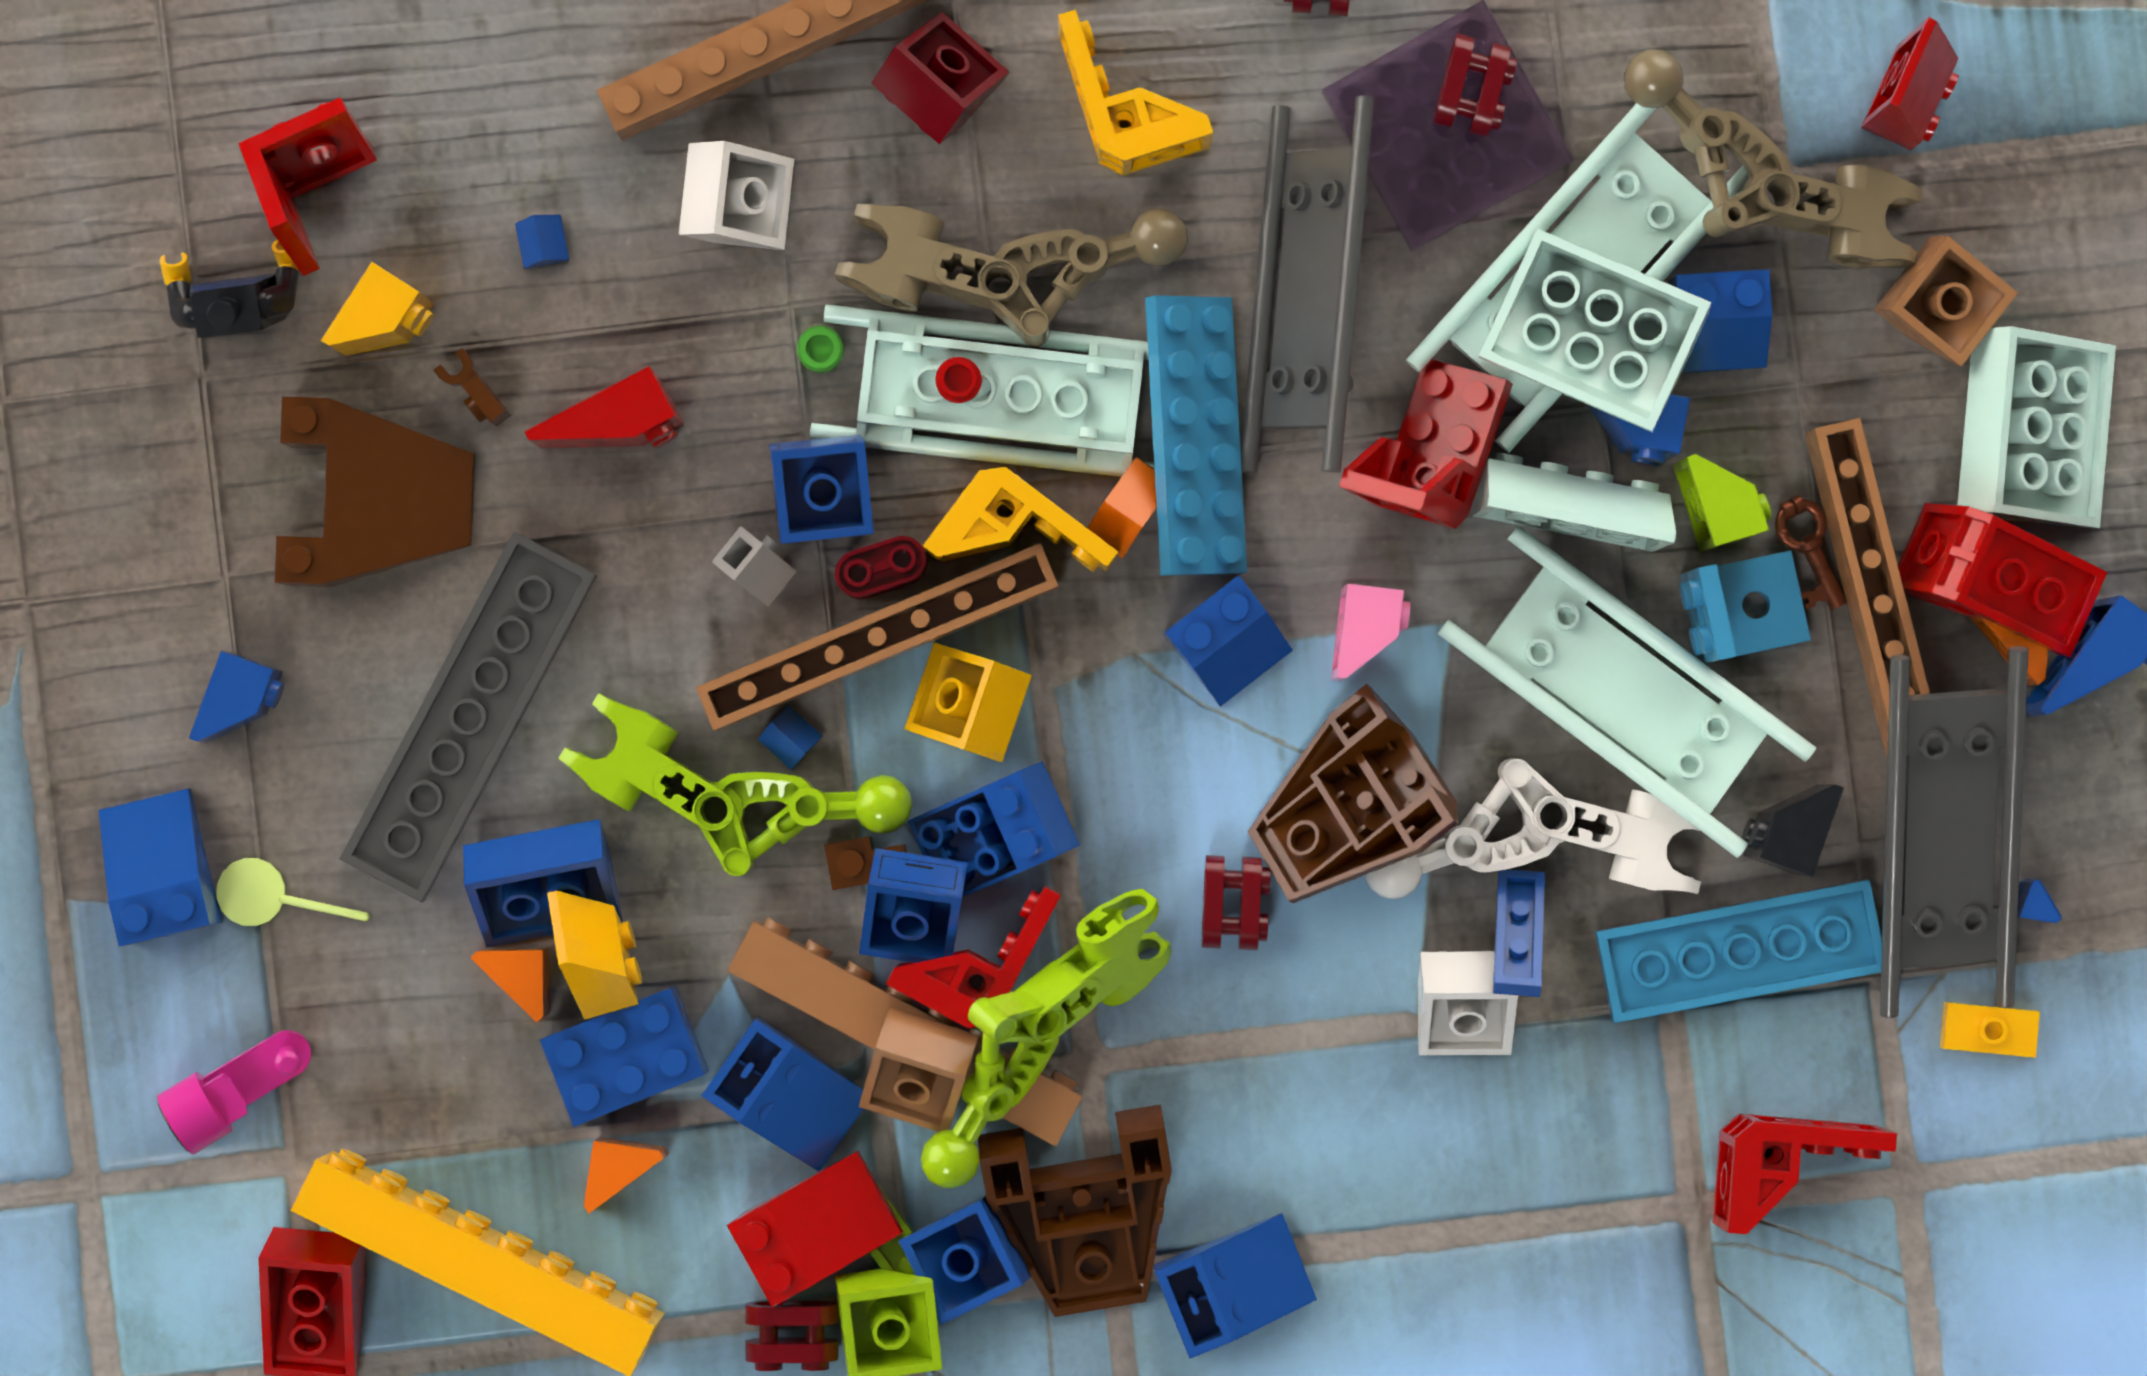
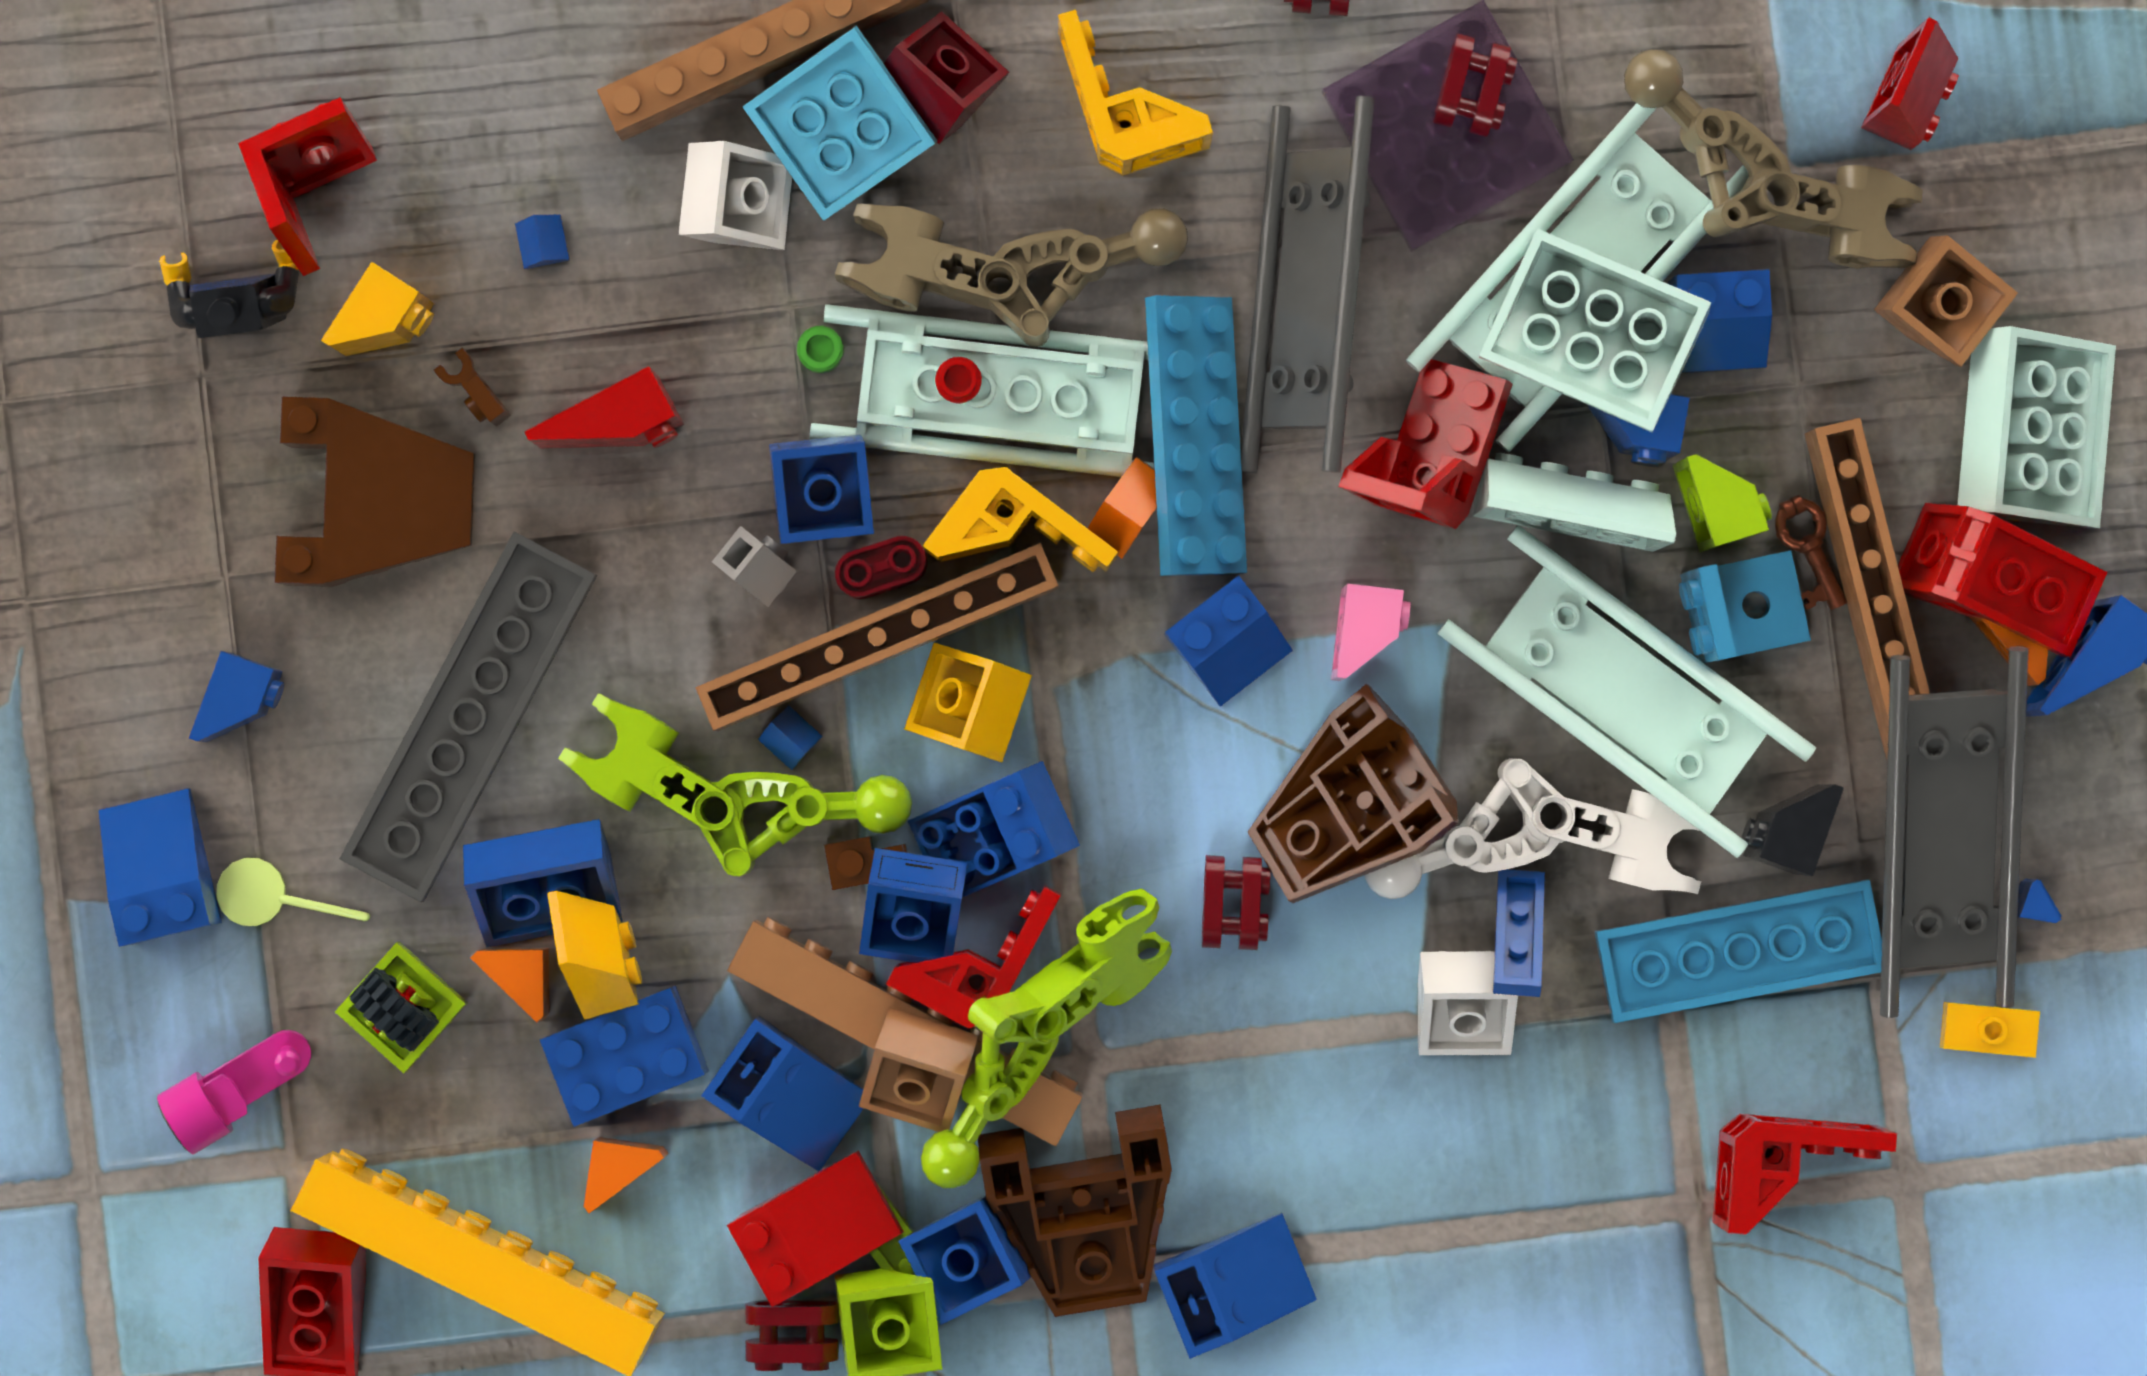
none -> plate [335,942,468,1073]
none -> medium azure plate [743,25,937,221]

